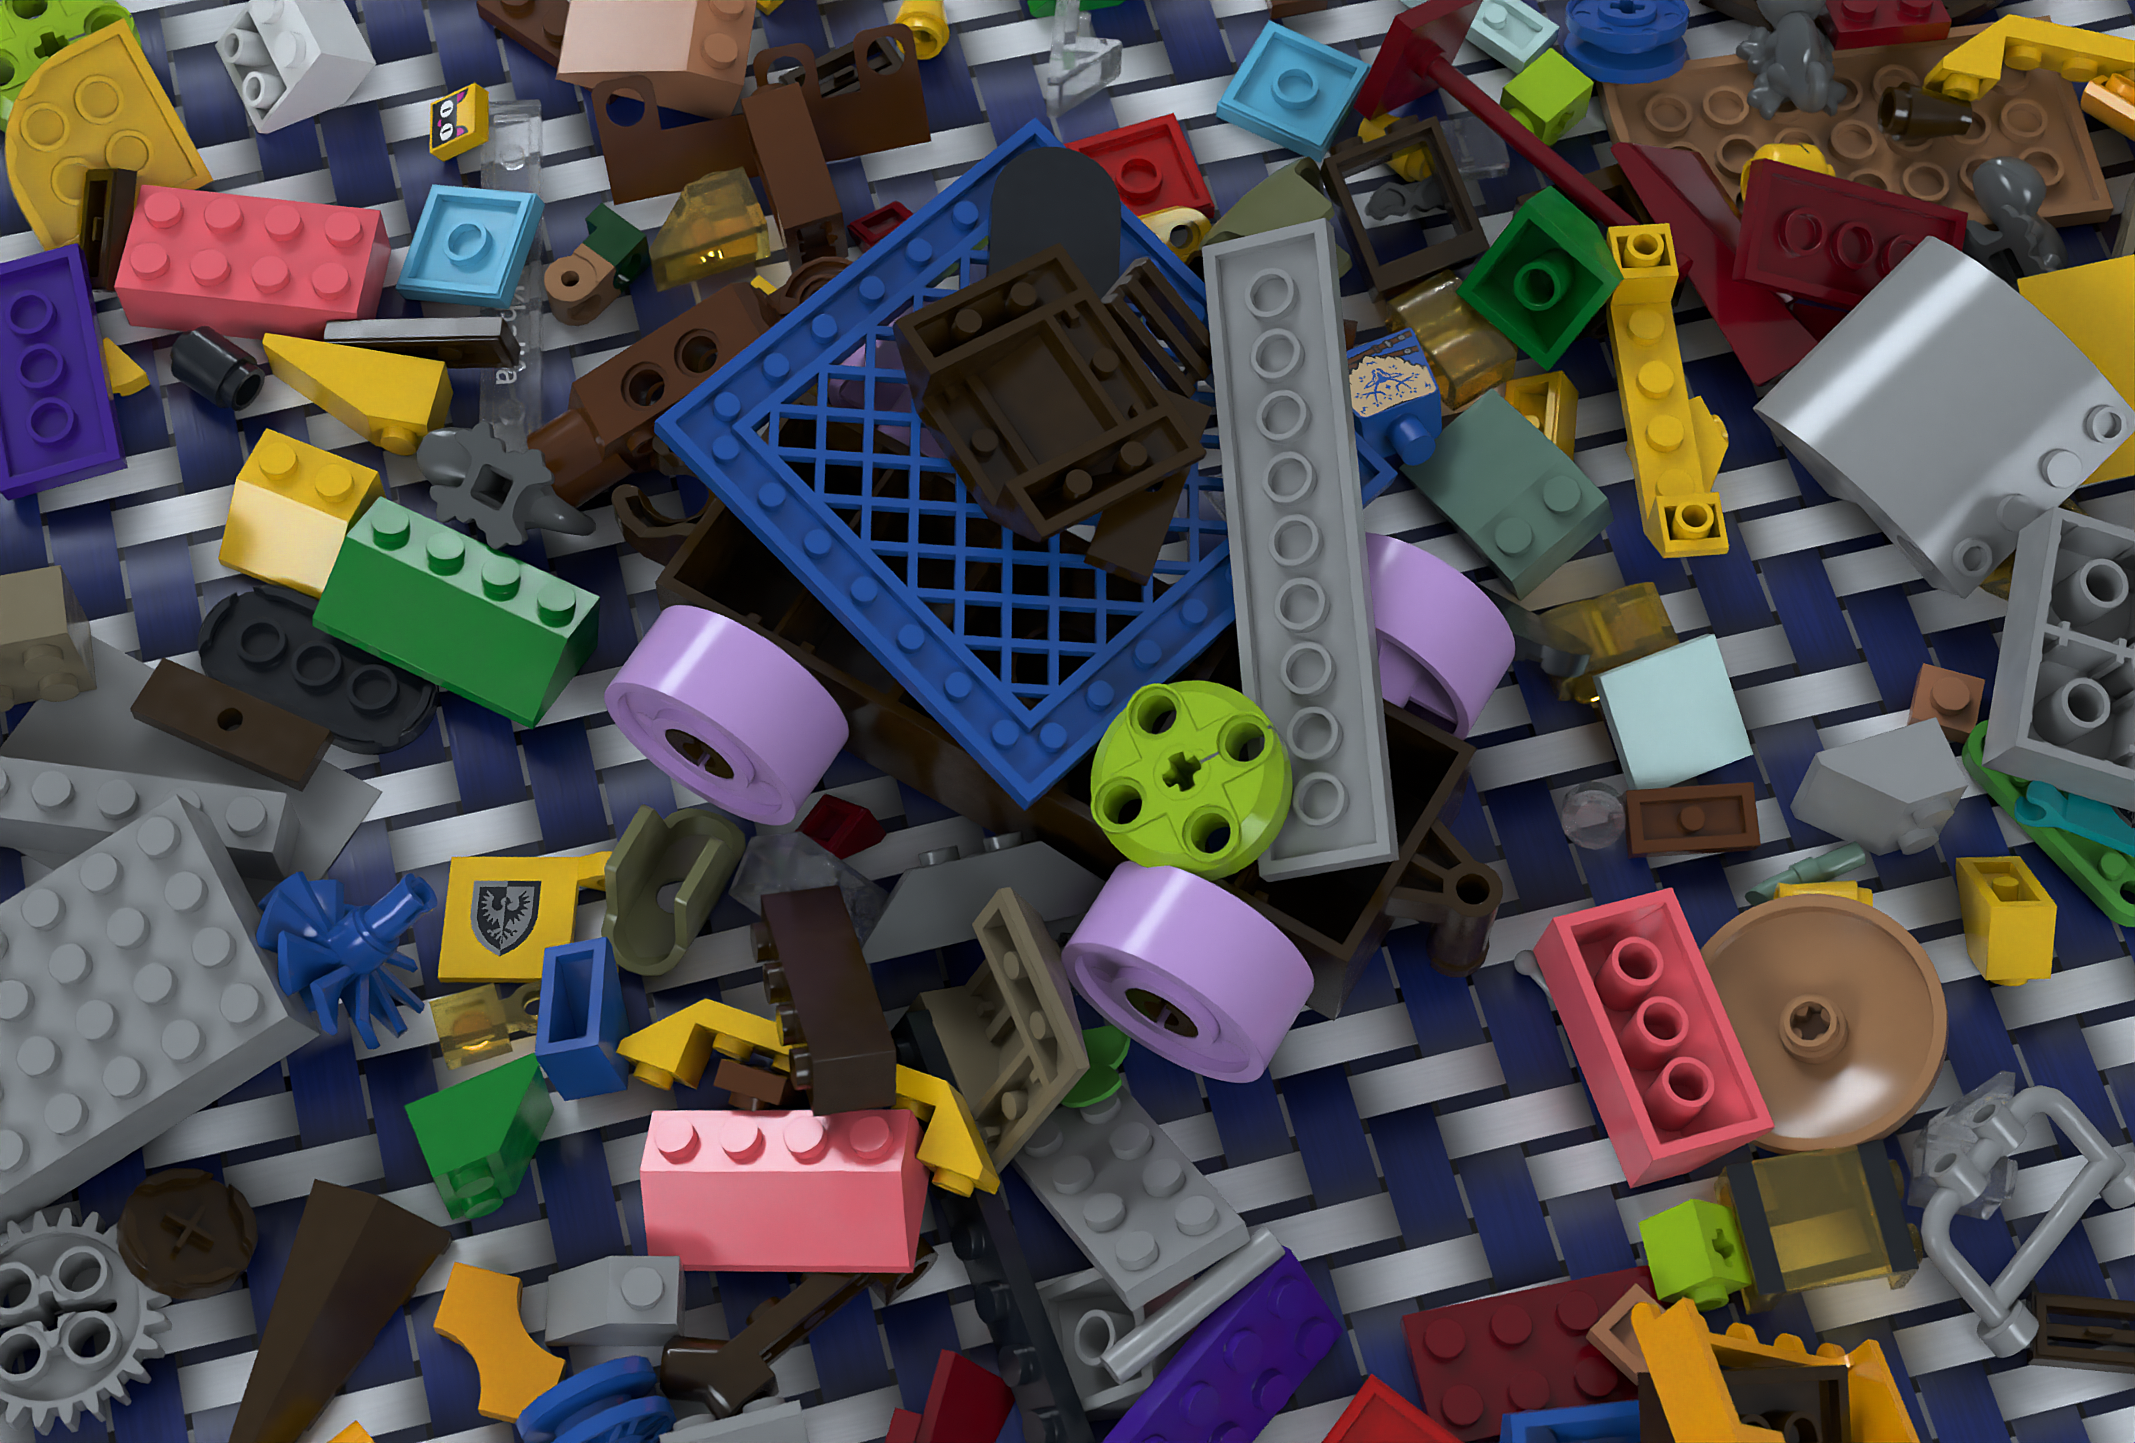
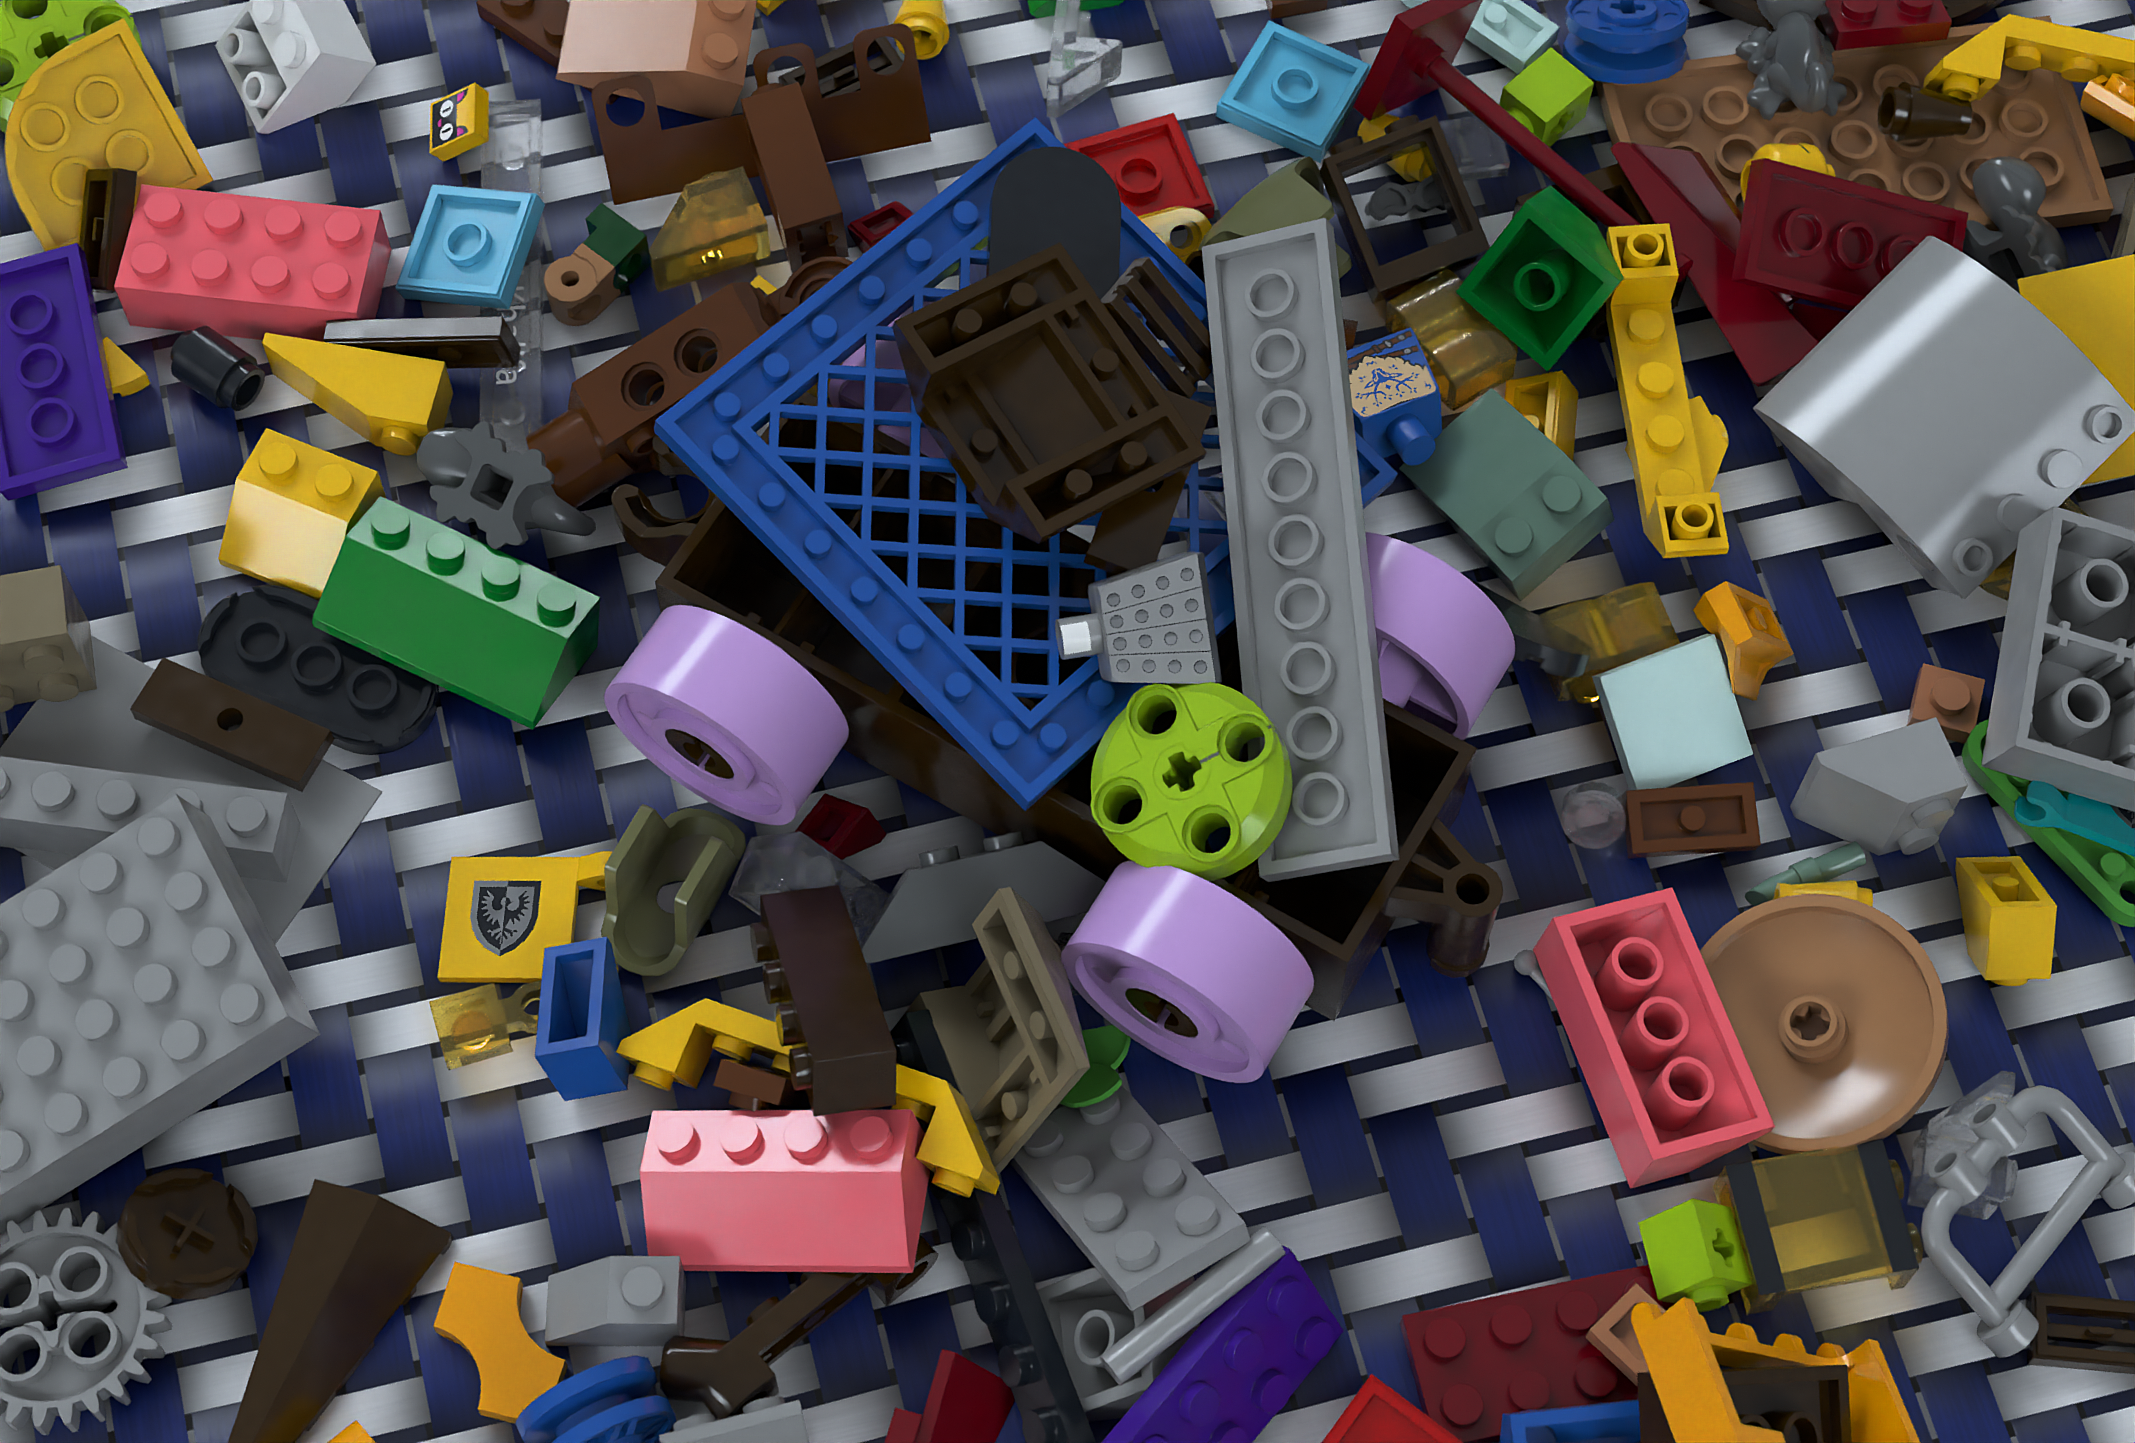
blue piece [256,871,438,1050] -> none
green slope [404,1052,554,1220] -> none
none -> light grey torso [1055,552,1222,684]
none -> light orange slope [1693,581,1794,701]

